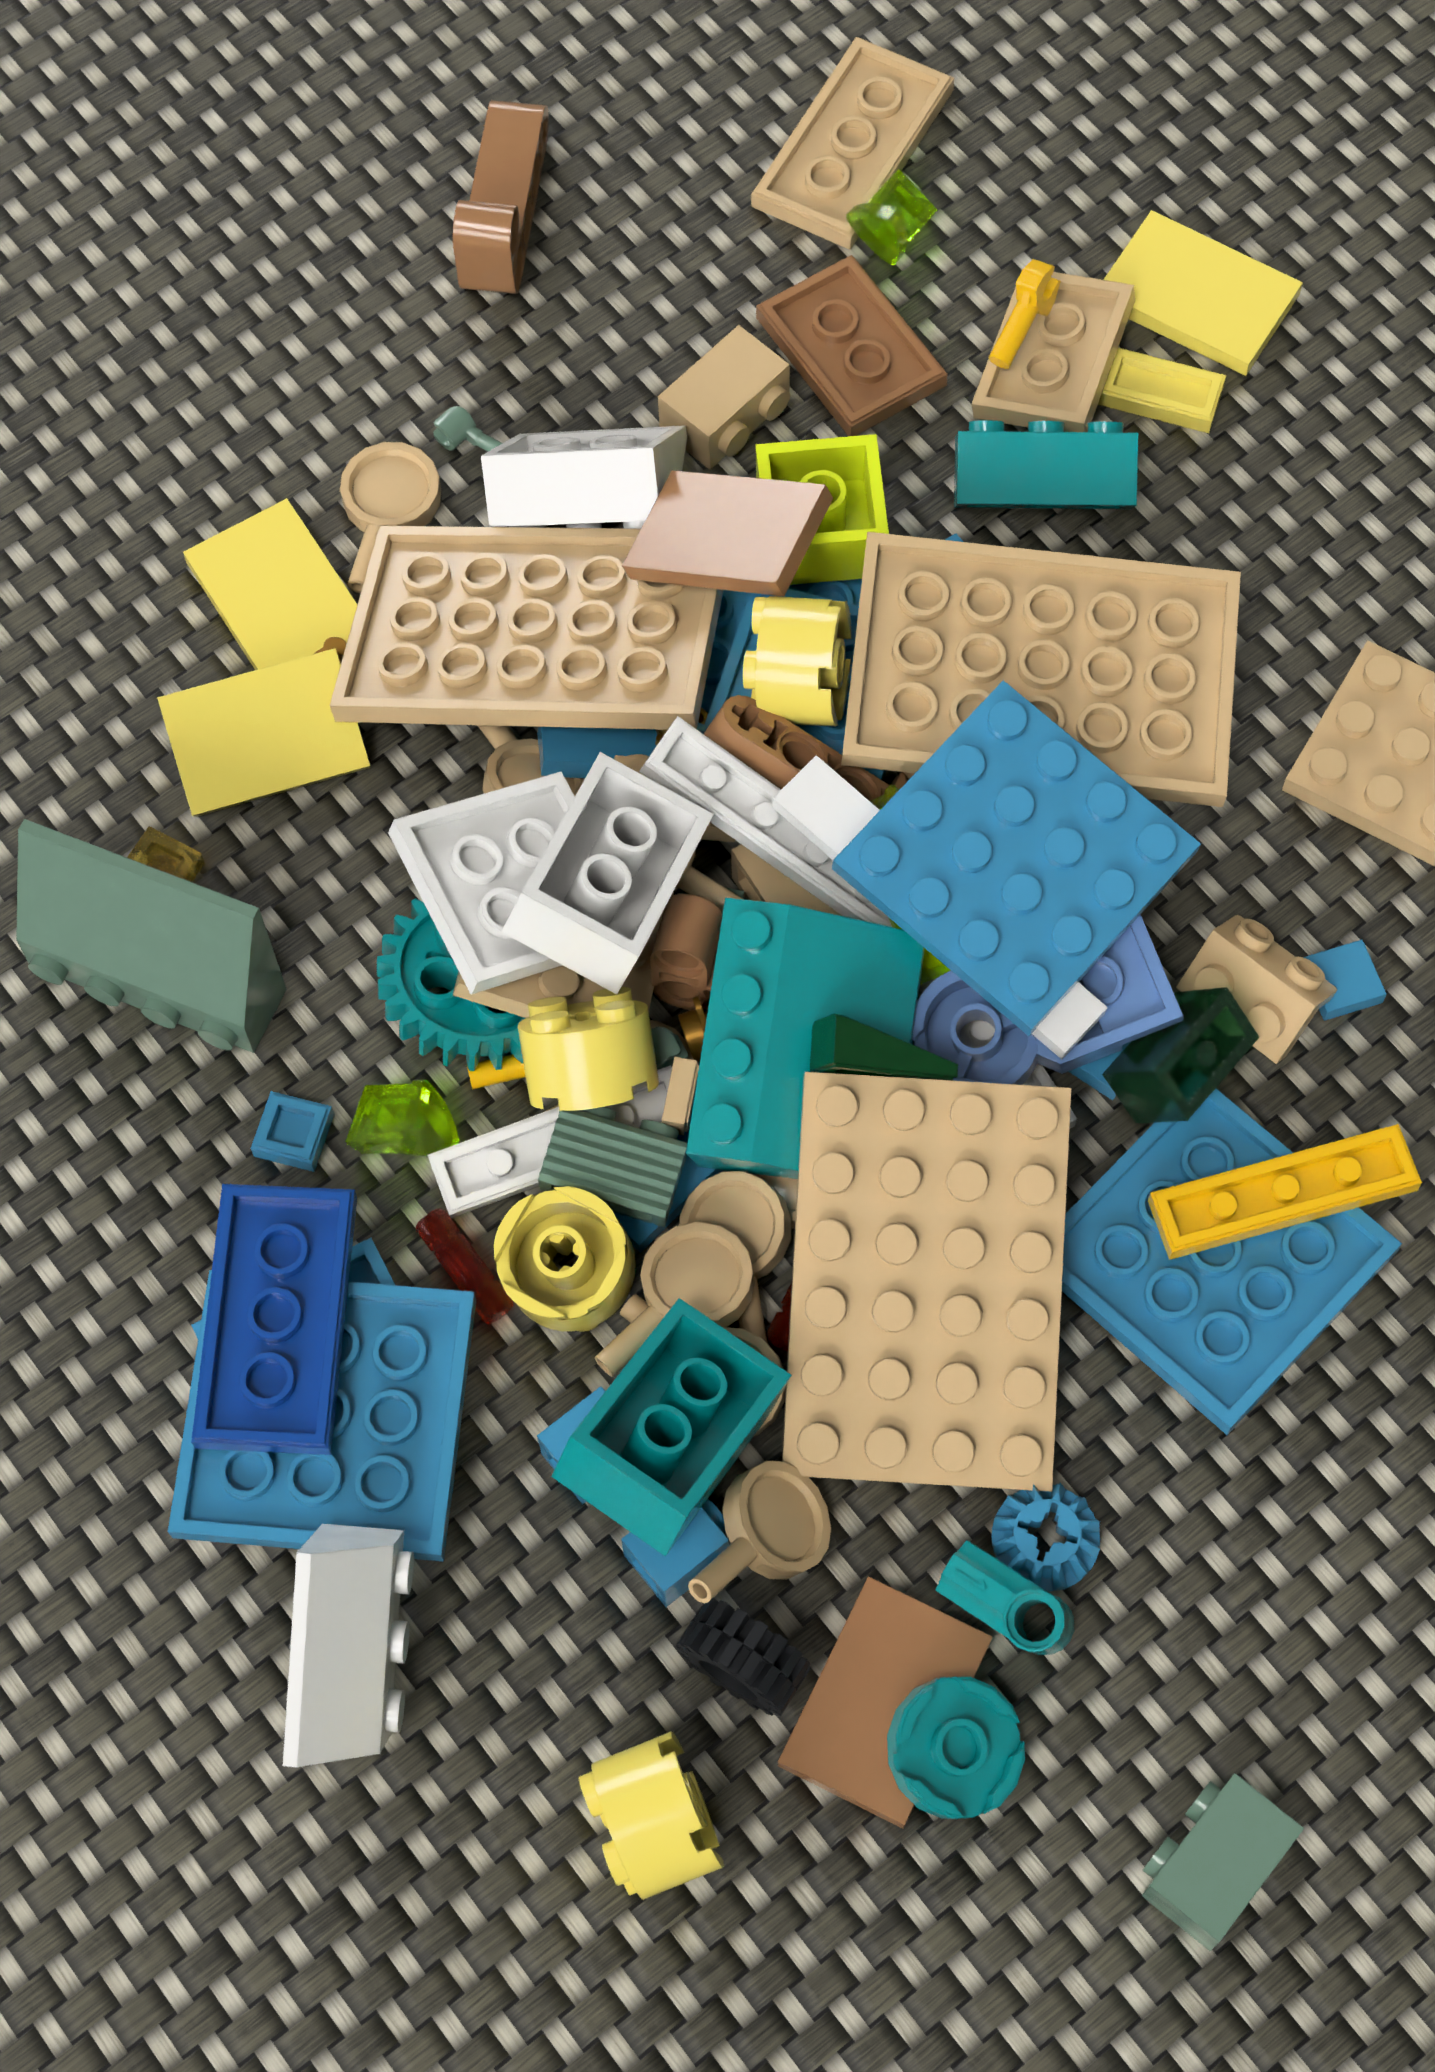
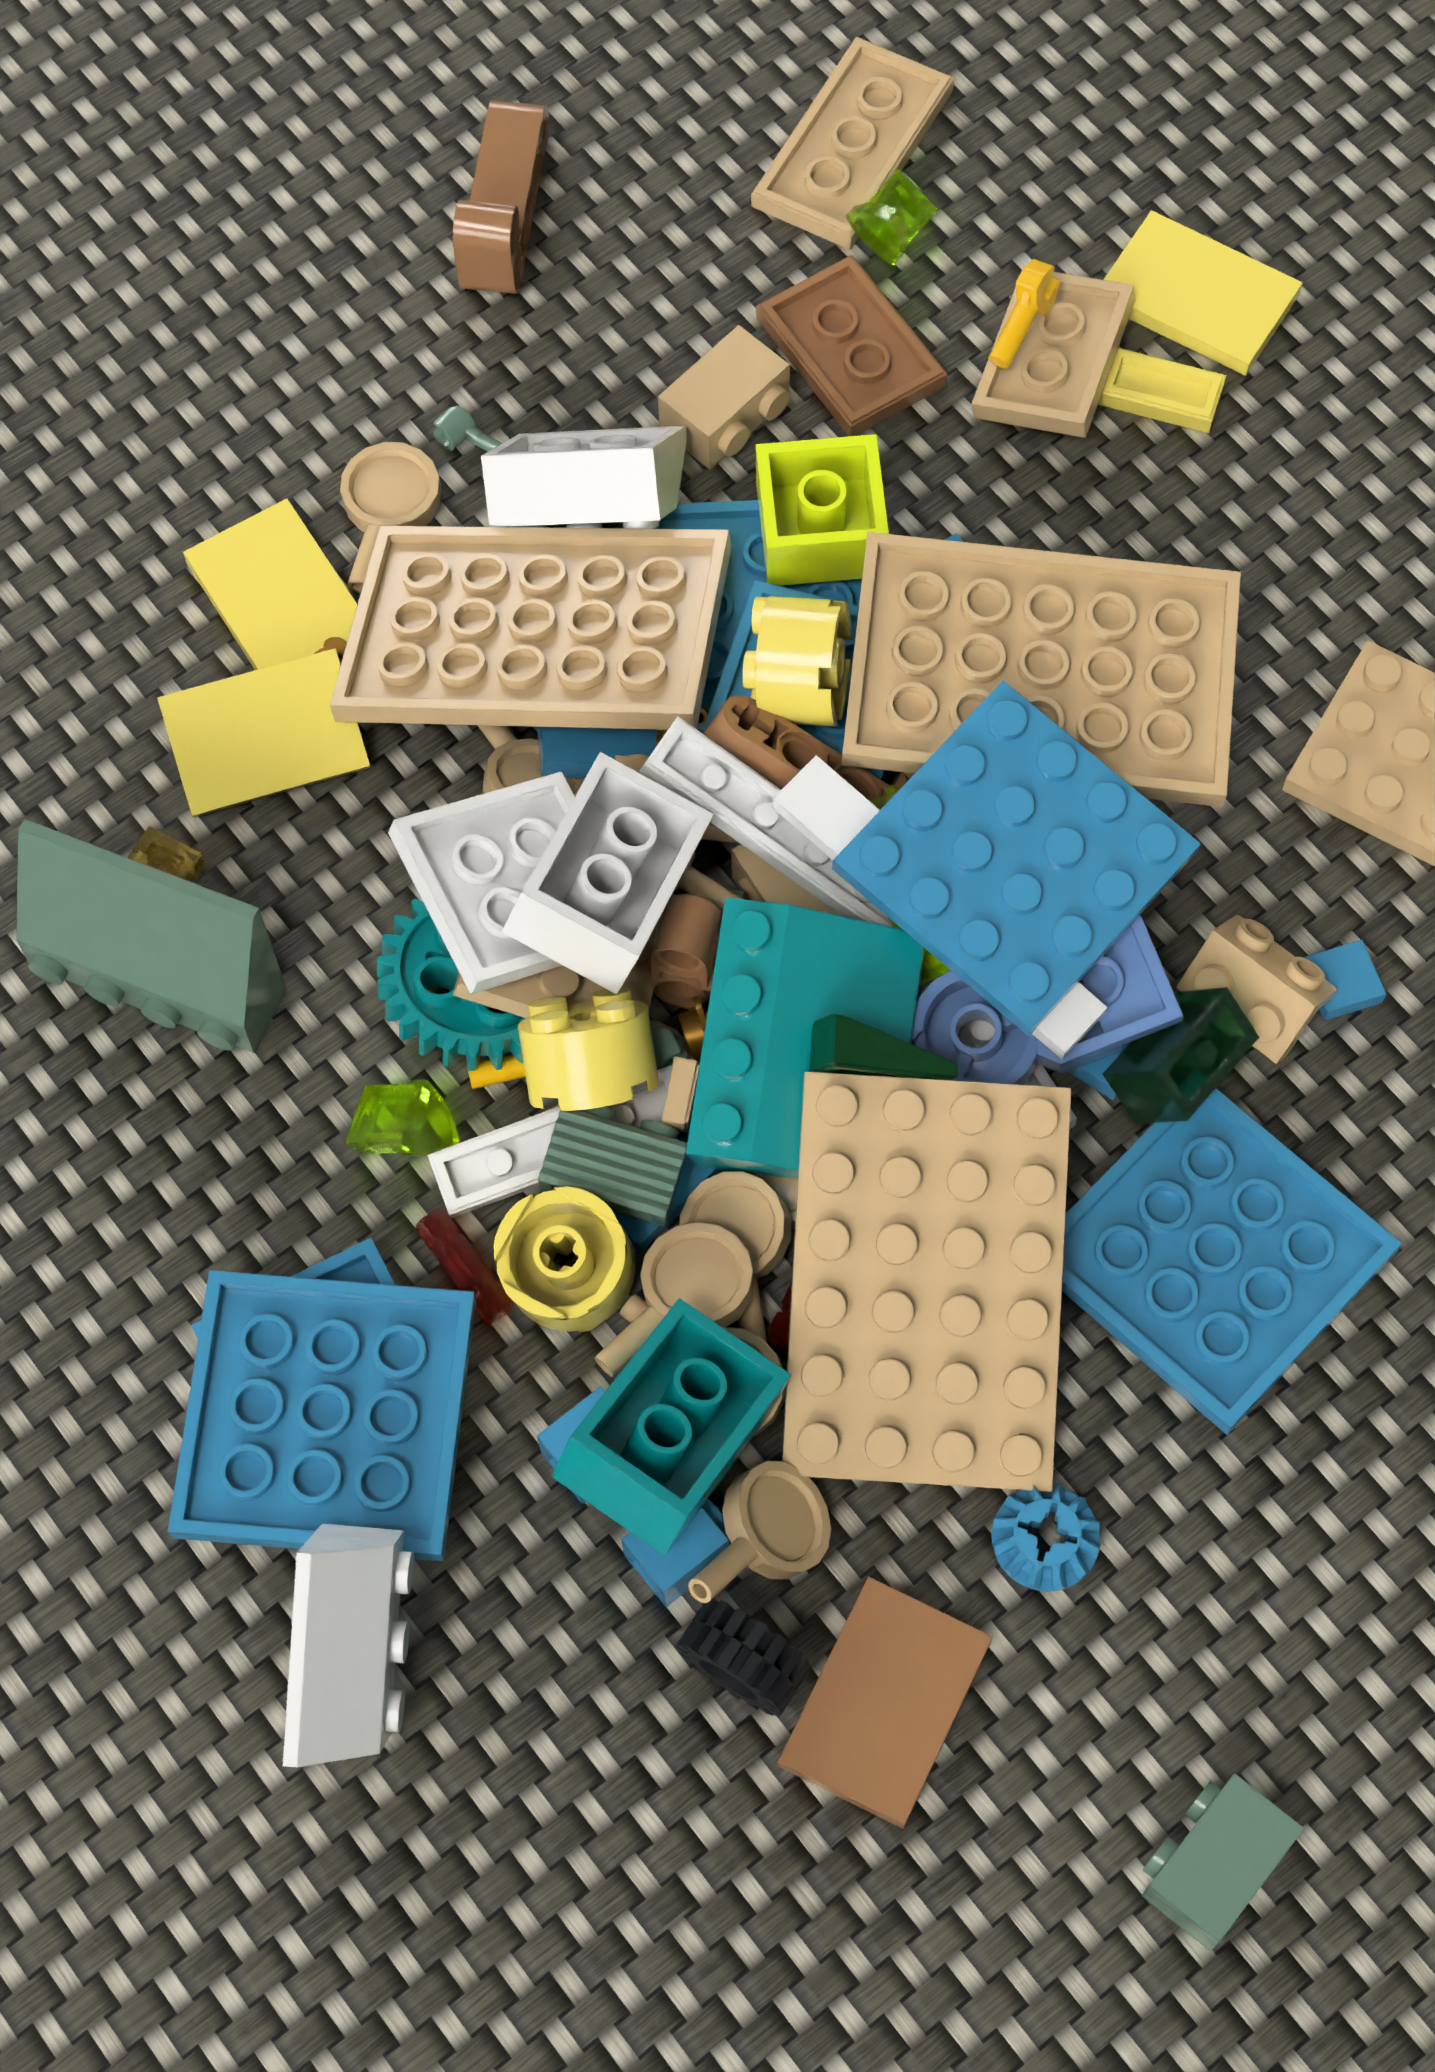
blue tile [191,1184,357,1455] -> none
dark azure tile [250,1091,334,1172] -> none
light yellow brick [579,1731,724,1900] -> none
tile [622,470,833,597] -> none
teal tile [887,1677,1025,1819] -> none
teal piece [935,1540,1075,1655] -> none
teal brick [954,420,1138,509] -> none
yellow tile [1148,1124,1422,1260] -> none

